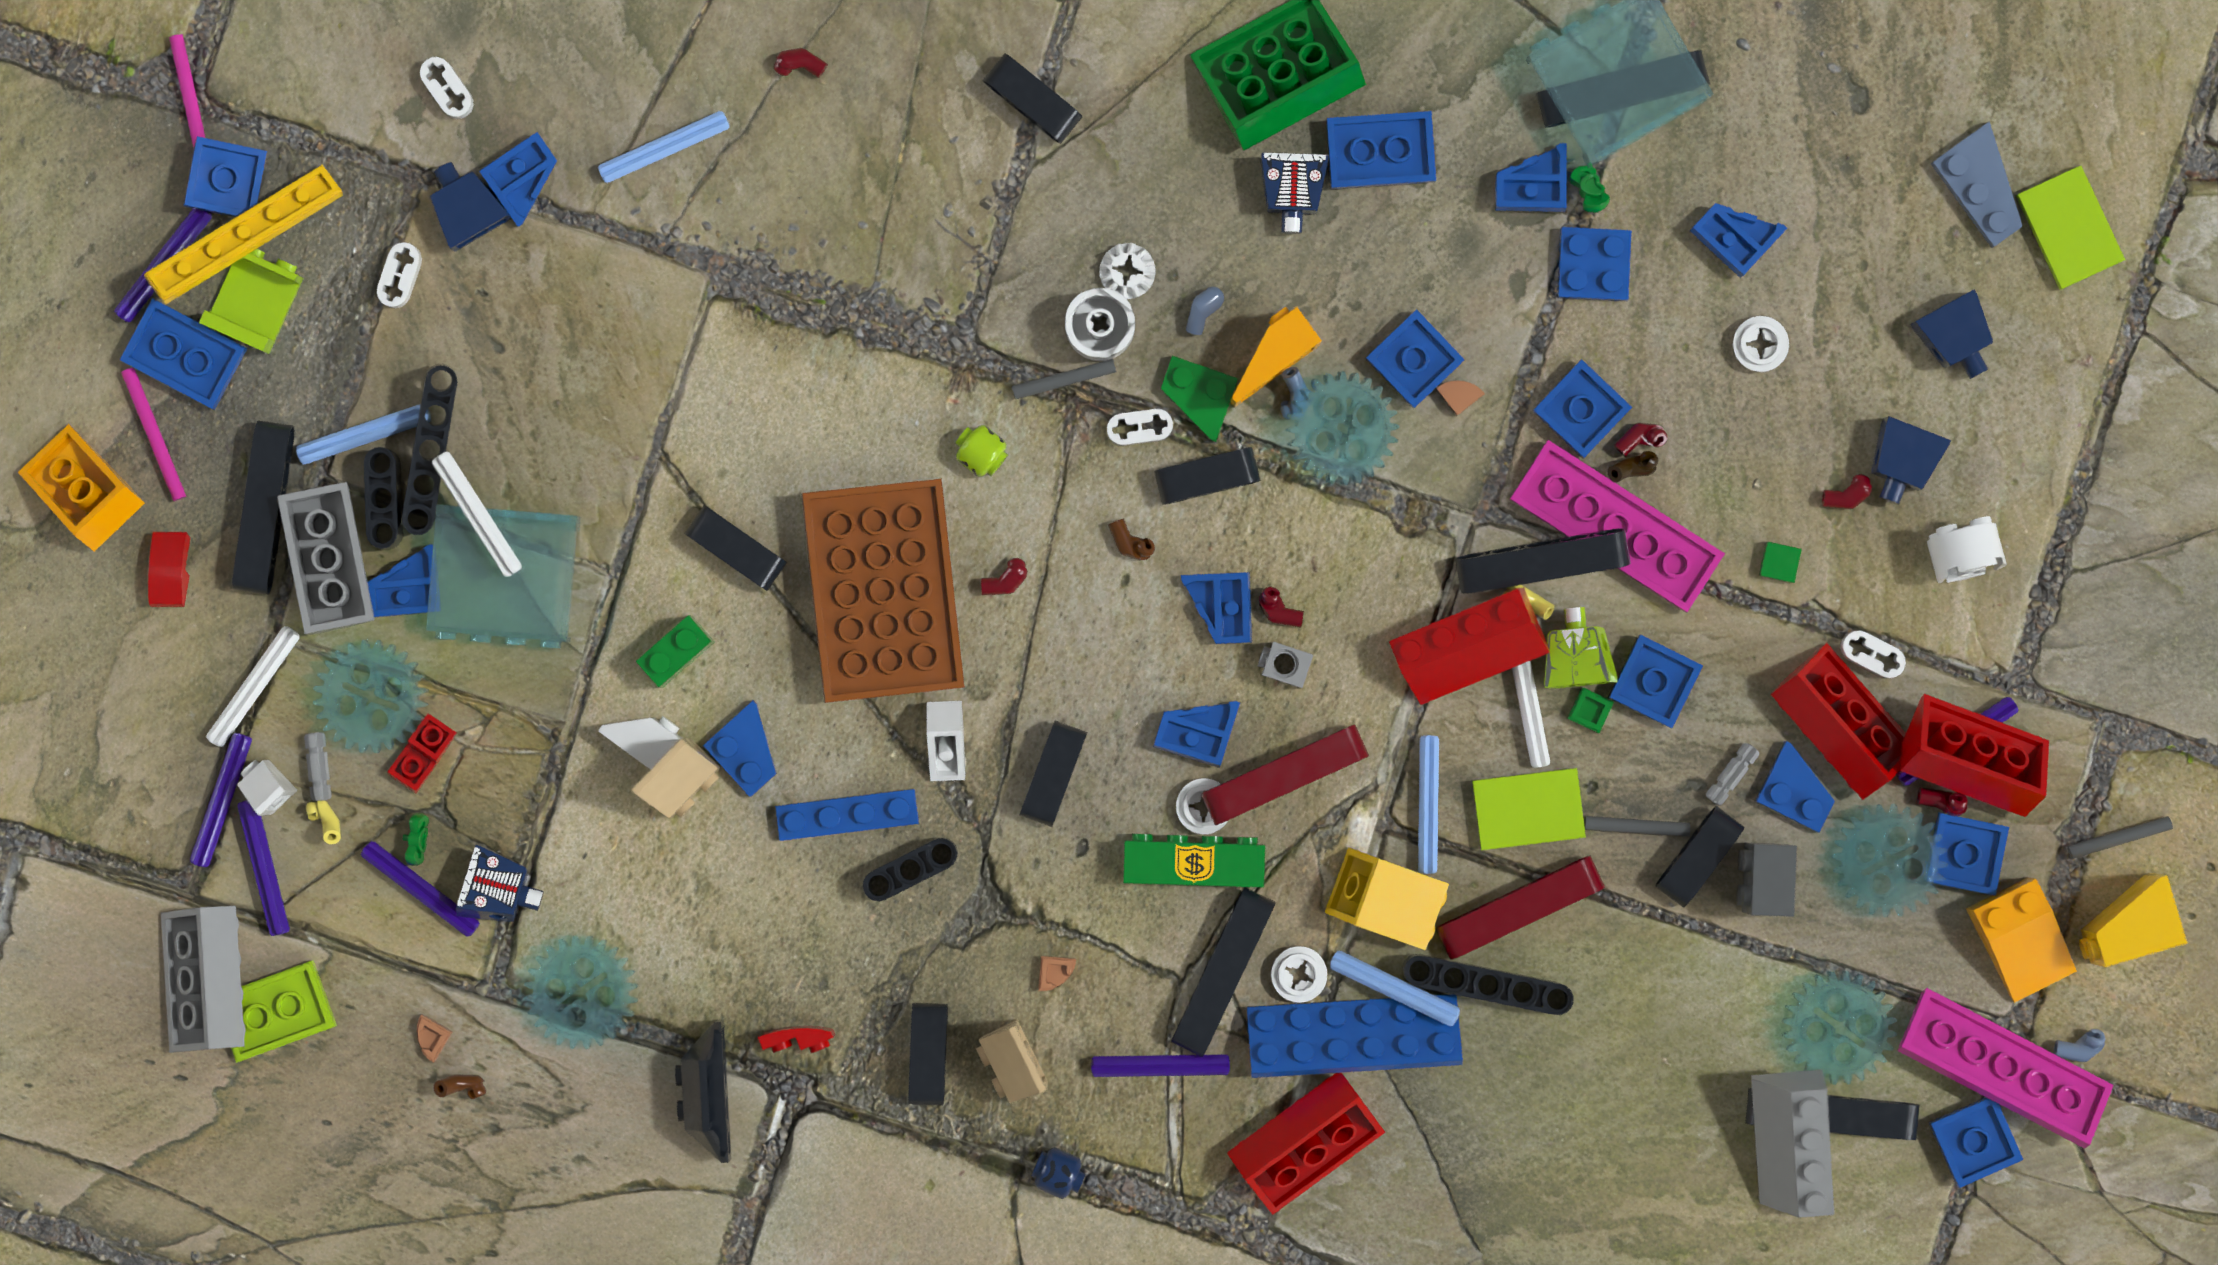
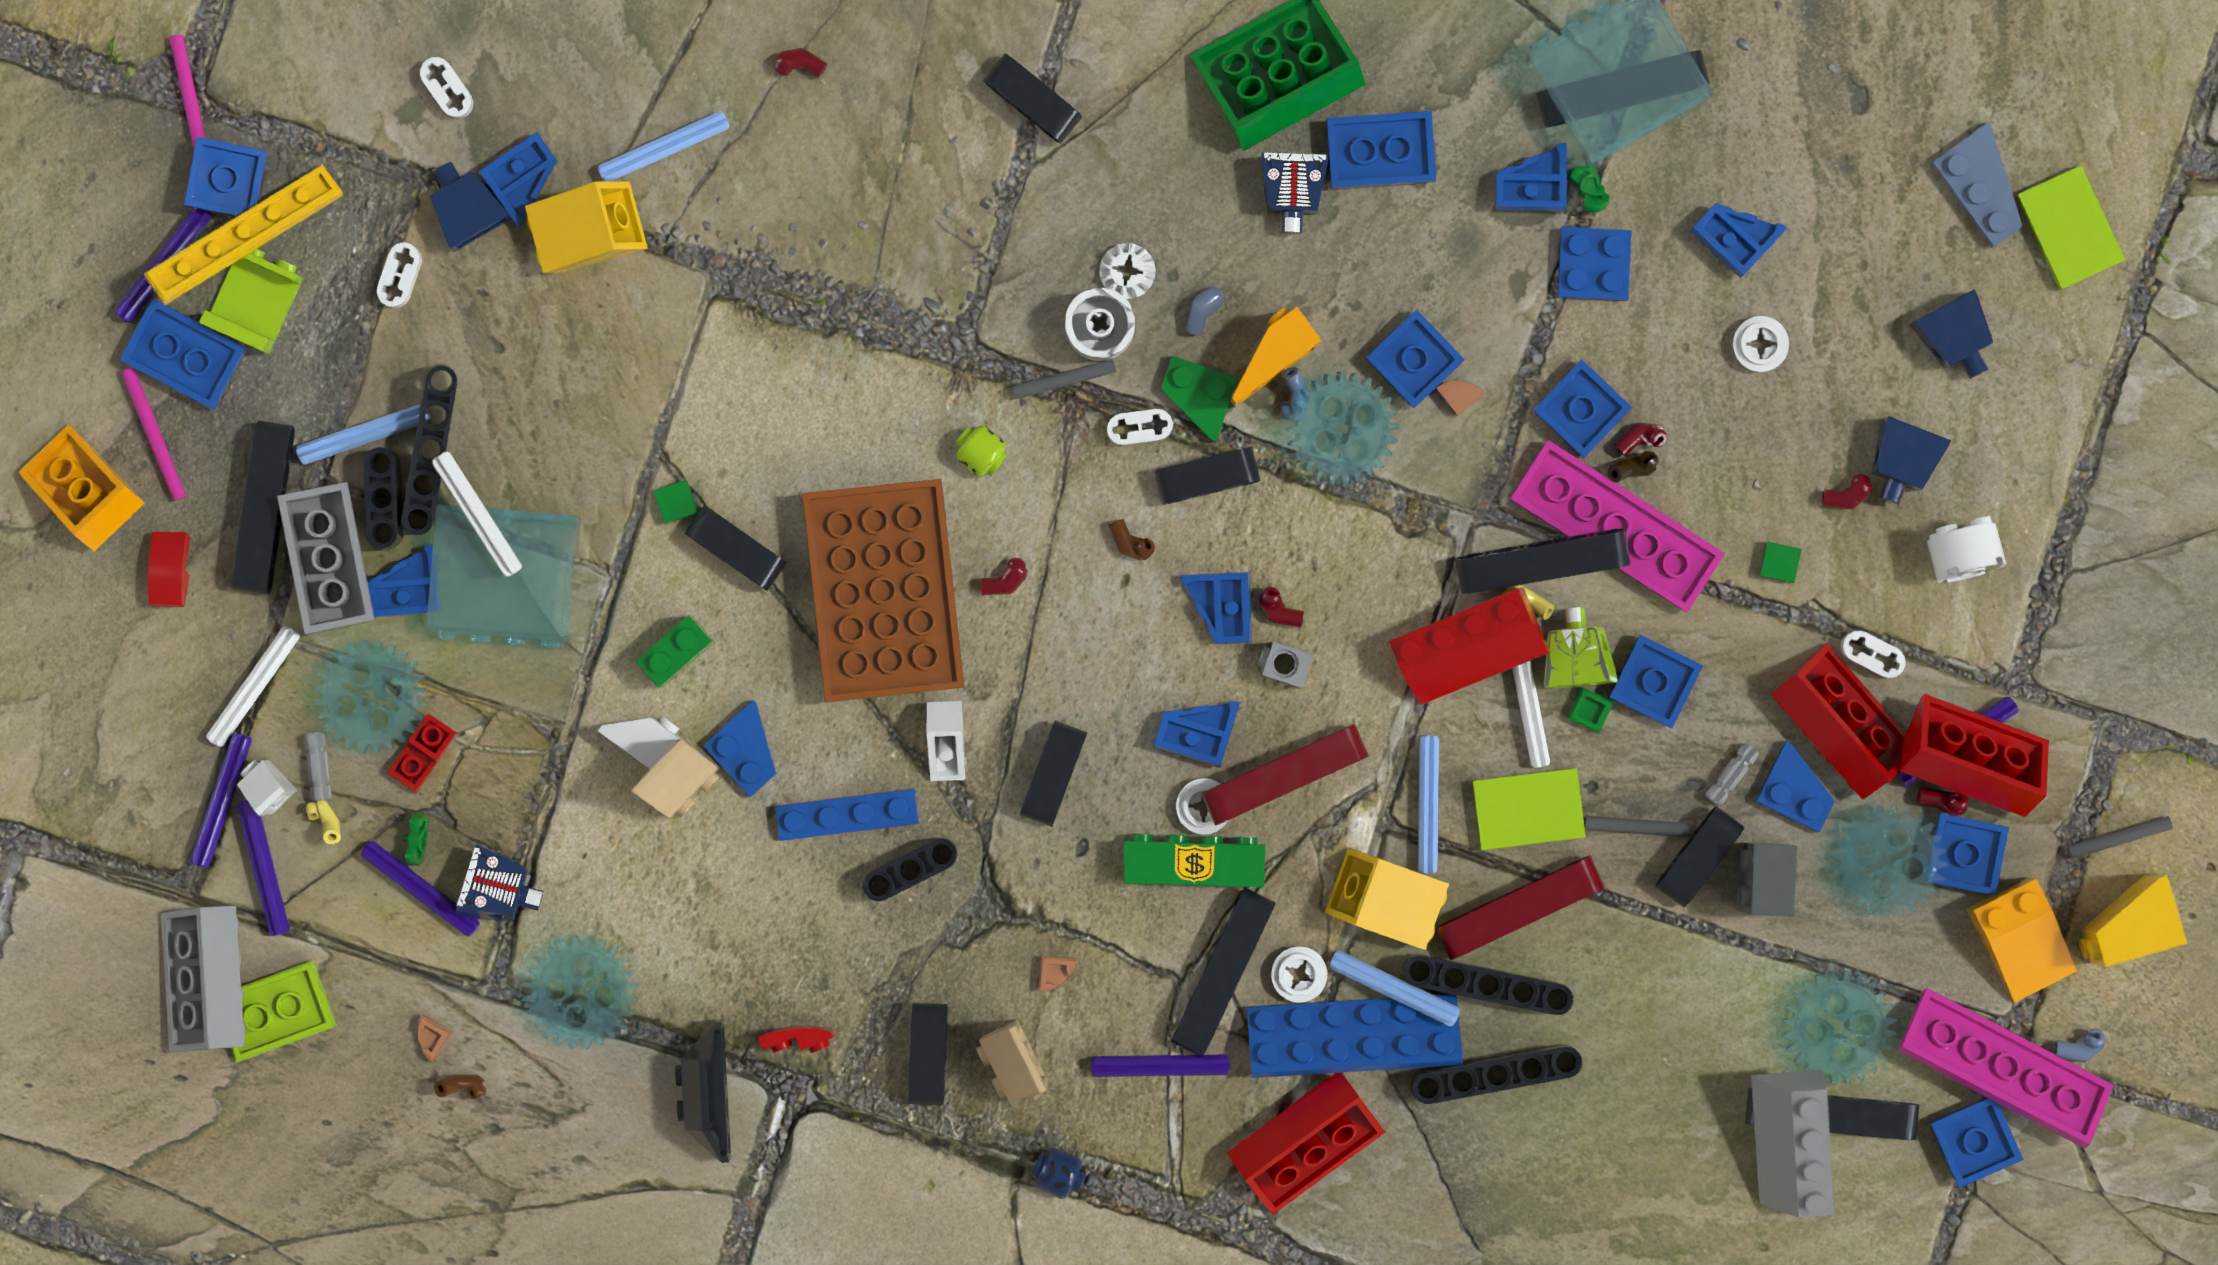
none -> yellow slope [525,182,648,273]
none -> green tile [653,480,698,525]
none -> black beam [1411,1044,1582,1104]

